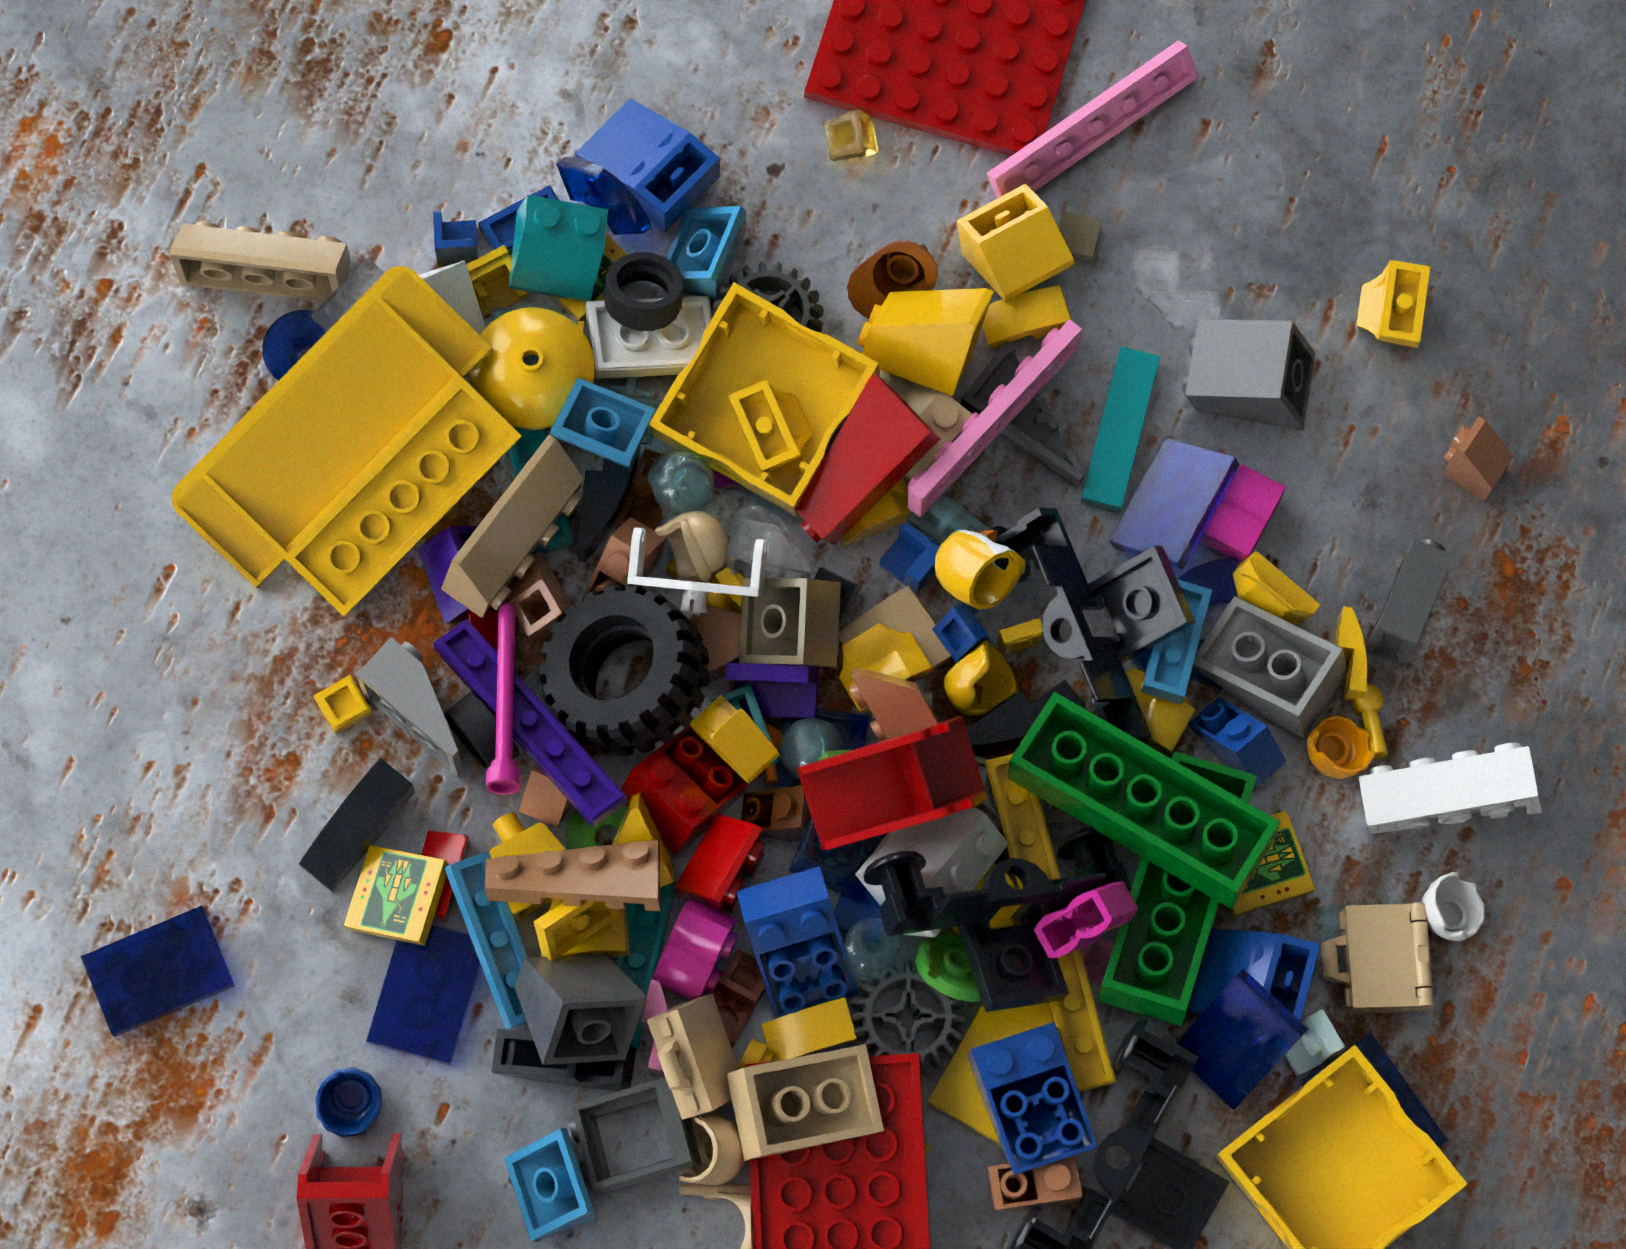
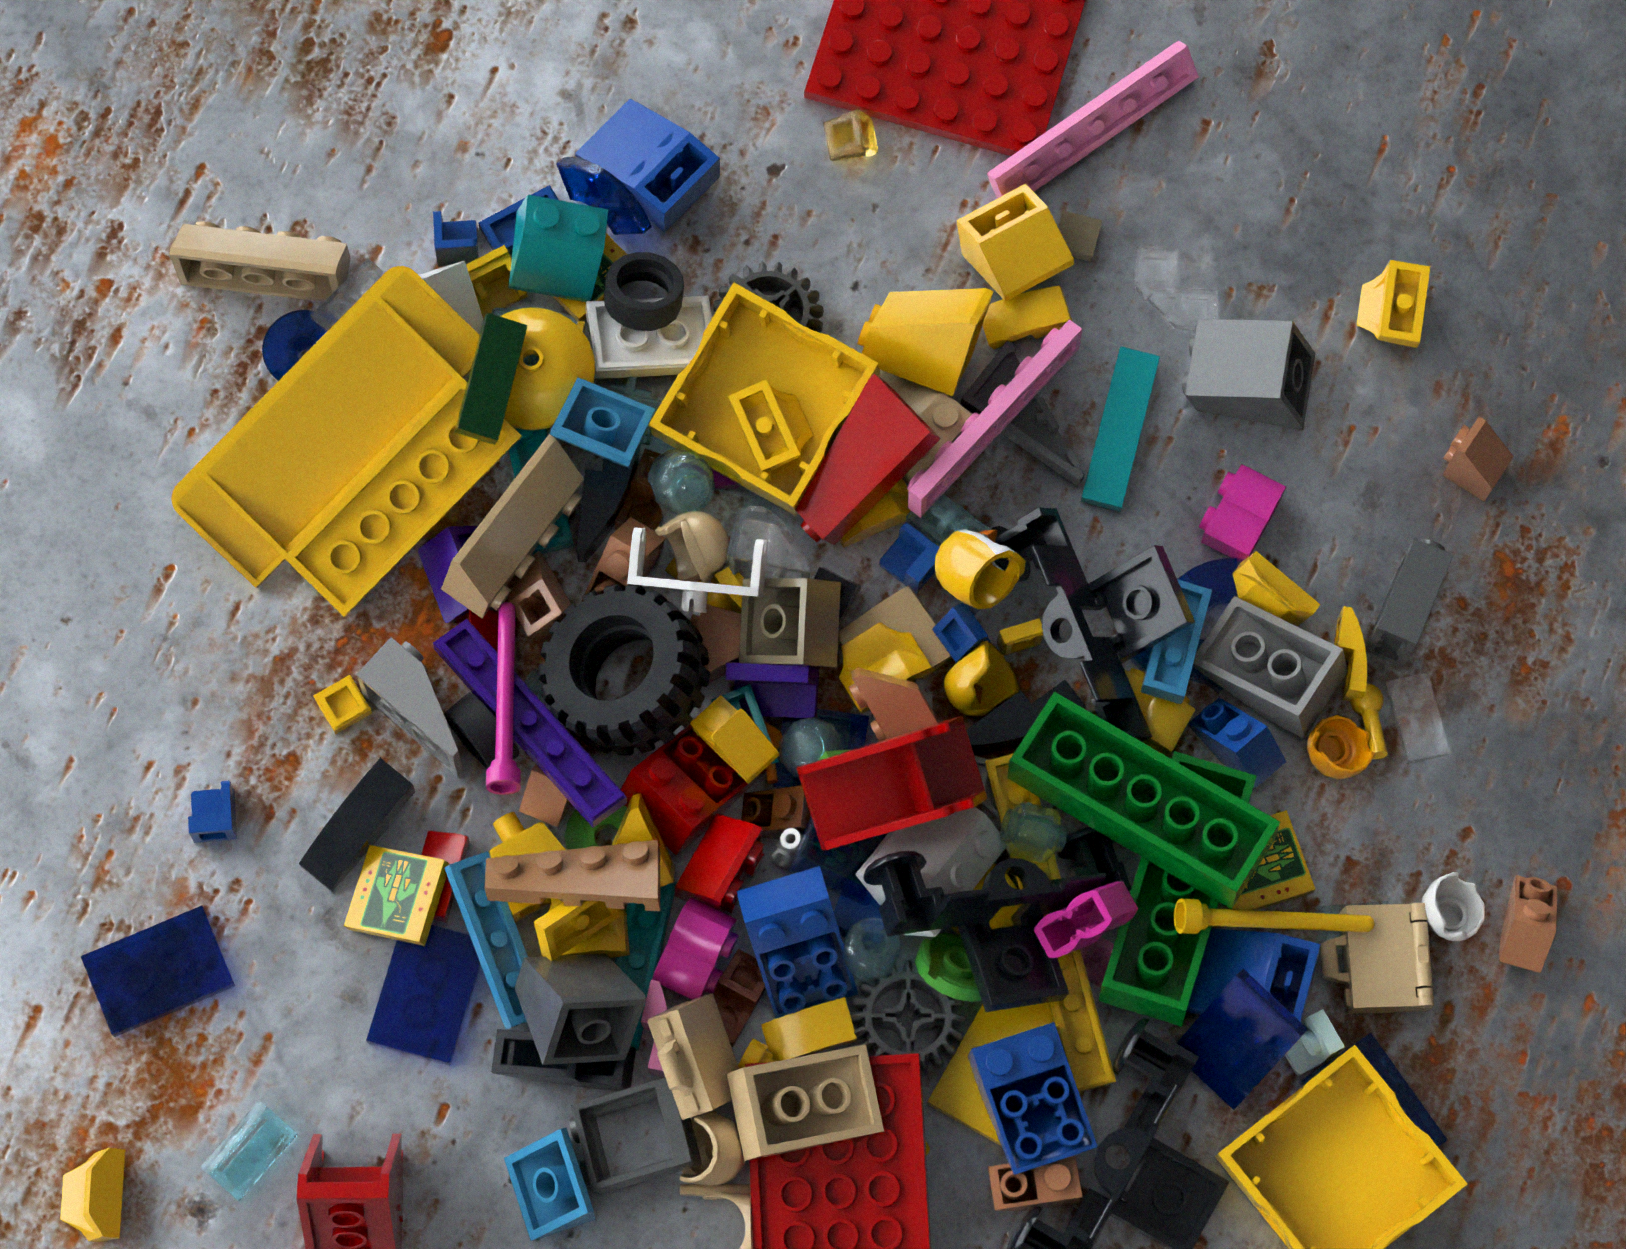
blue hair [315,1067,383,1137] -> none
dark azure slope [666,206,746,302] -> none
dark orange piece [847,240,938,318] -> none
clear blue tile [1109,437,1240,569] -> none
white wedge [1358,743,1542,834] -> none
none -> yellow slope [60,1148,125,1242]
none -> blue panel [188,780,237,843]
none -> clear light blue slope [201,1102,298,1201]
none -> dark green tile [455,313,528,445]
none -> white arm [771,828,805,870]
none -> clear light blue head [1000,802,1067,863]
none -> yellow piece [1174,898,1375,934]
none -> clear tile [1385,673,1450,764]
none -> nougat slope [1499,875,1557,973]

